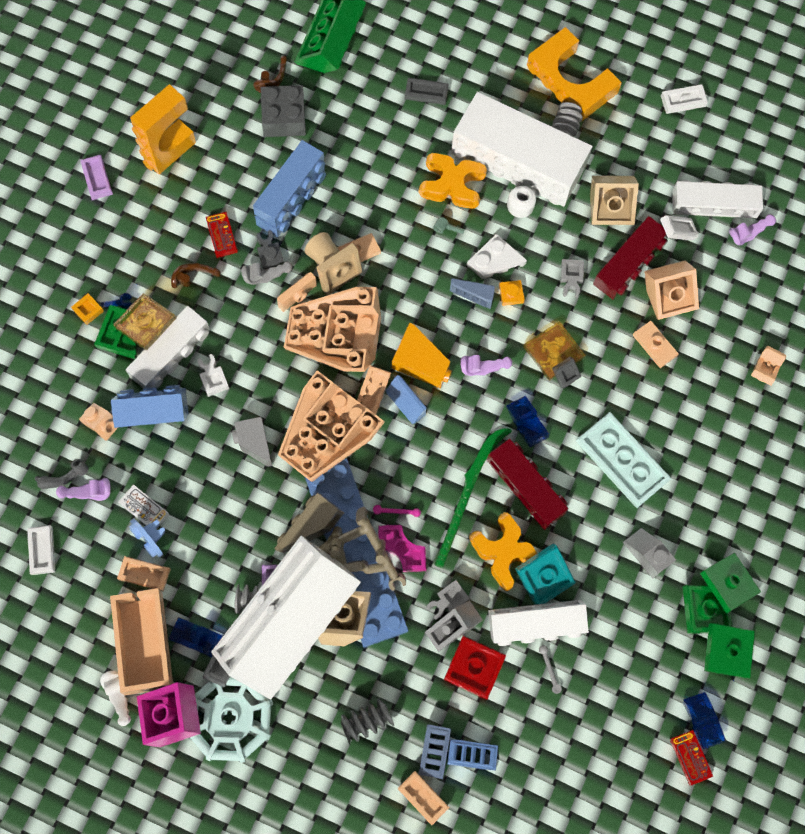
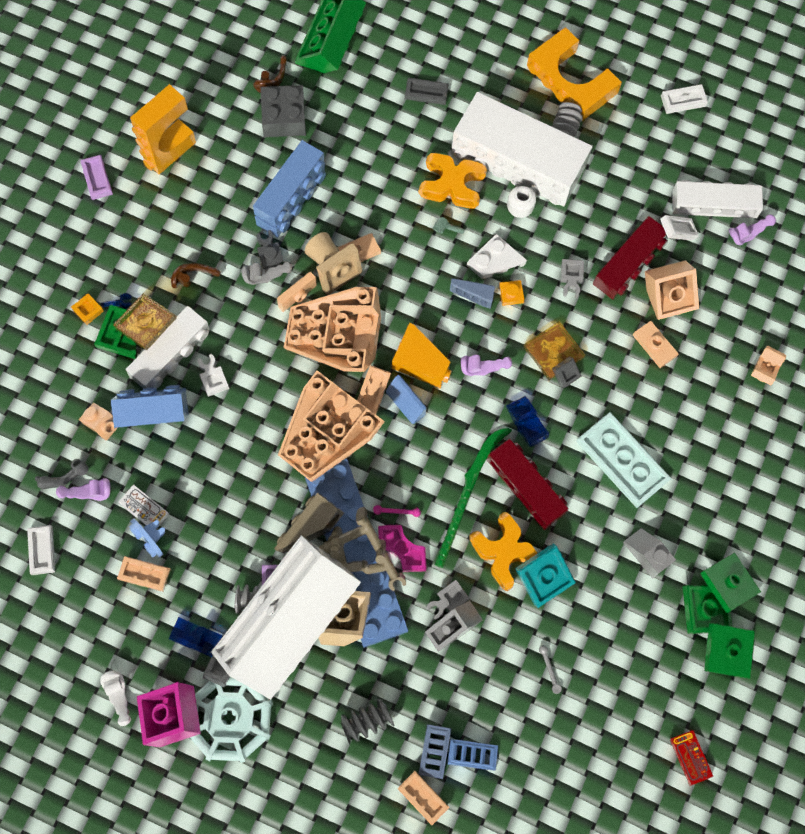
light nougat piece [110,588,173,696] -> none
red tile [206,212,238,258] -> none
light grey slope [232,417,272,467] -> none
red tile [444,636,506,700] -> none
white brick [488,600,588,646] -> none
tan slope [590,176,639,225] -> none
clear blue slope [683,692,726,750] -> none

